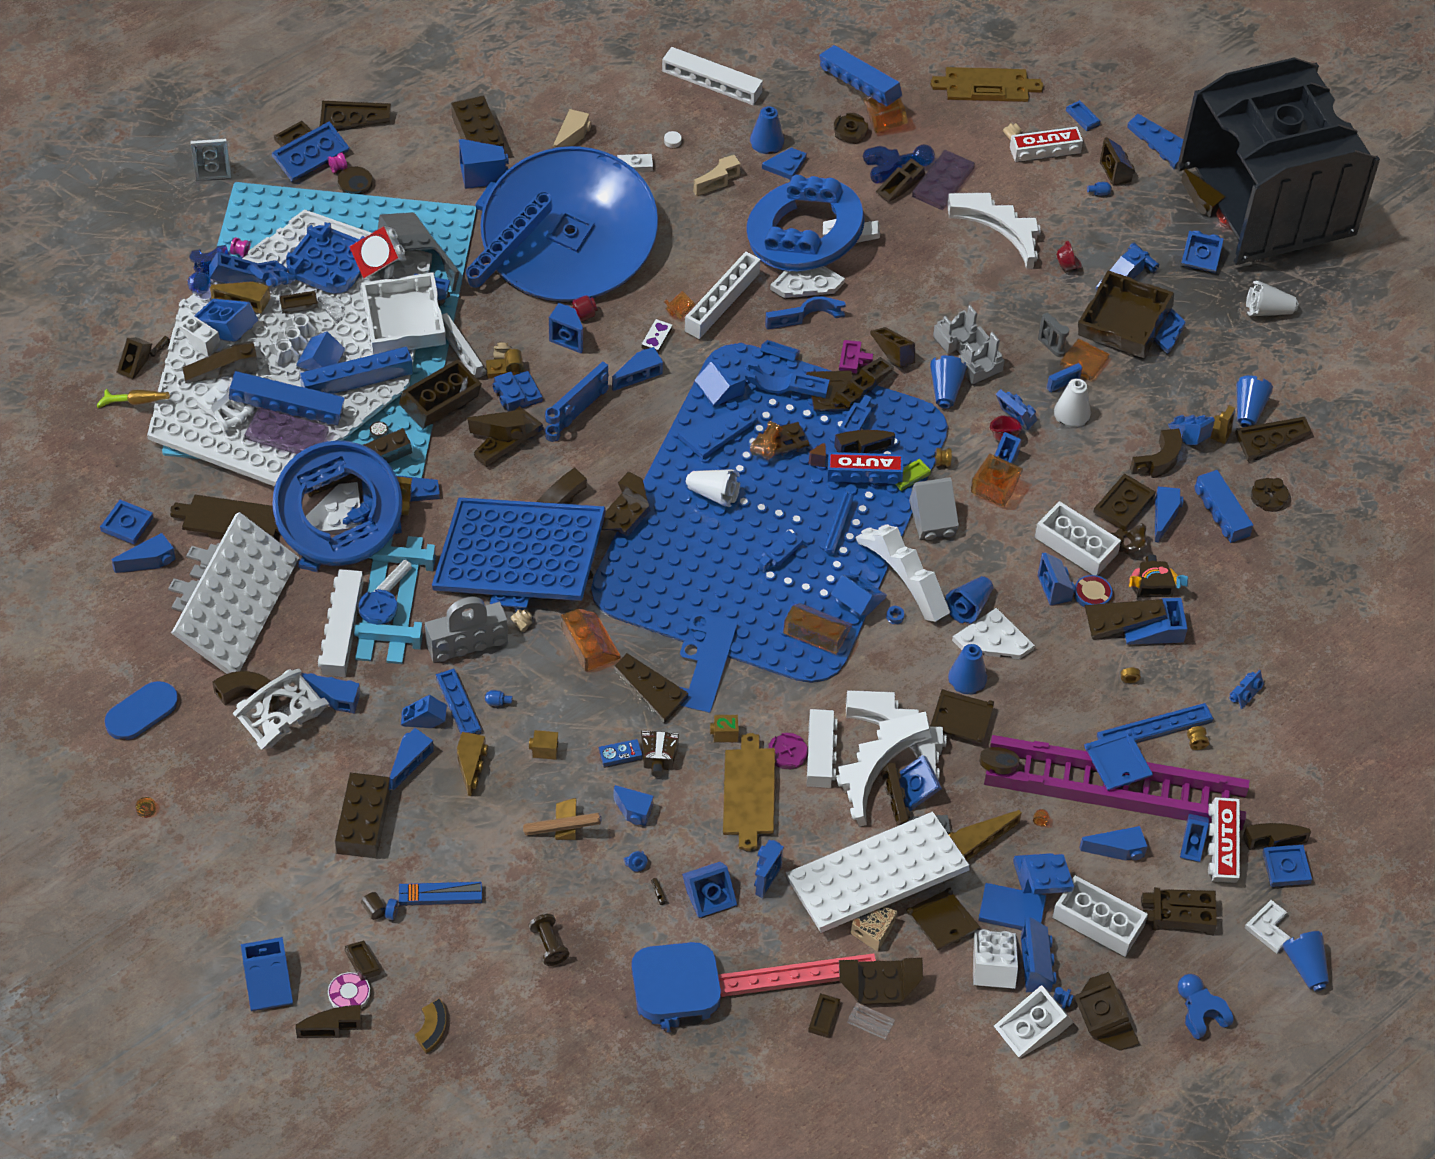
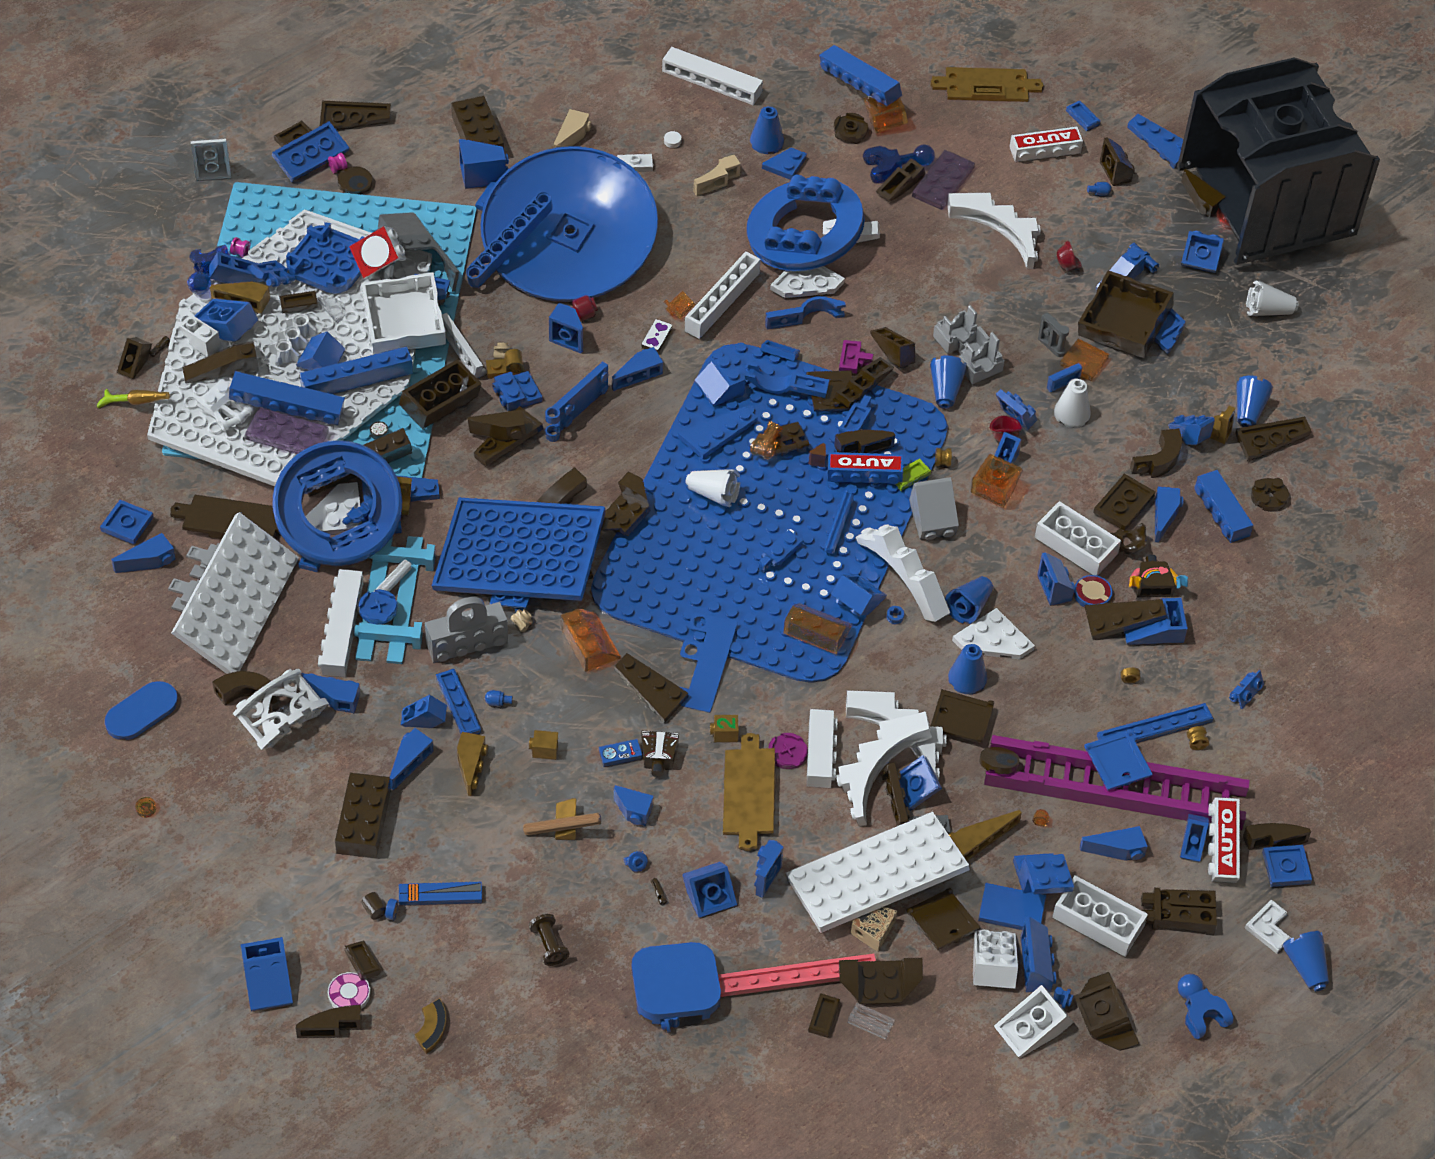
tan plate [1003,123,1022,141] -> none

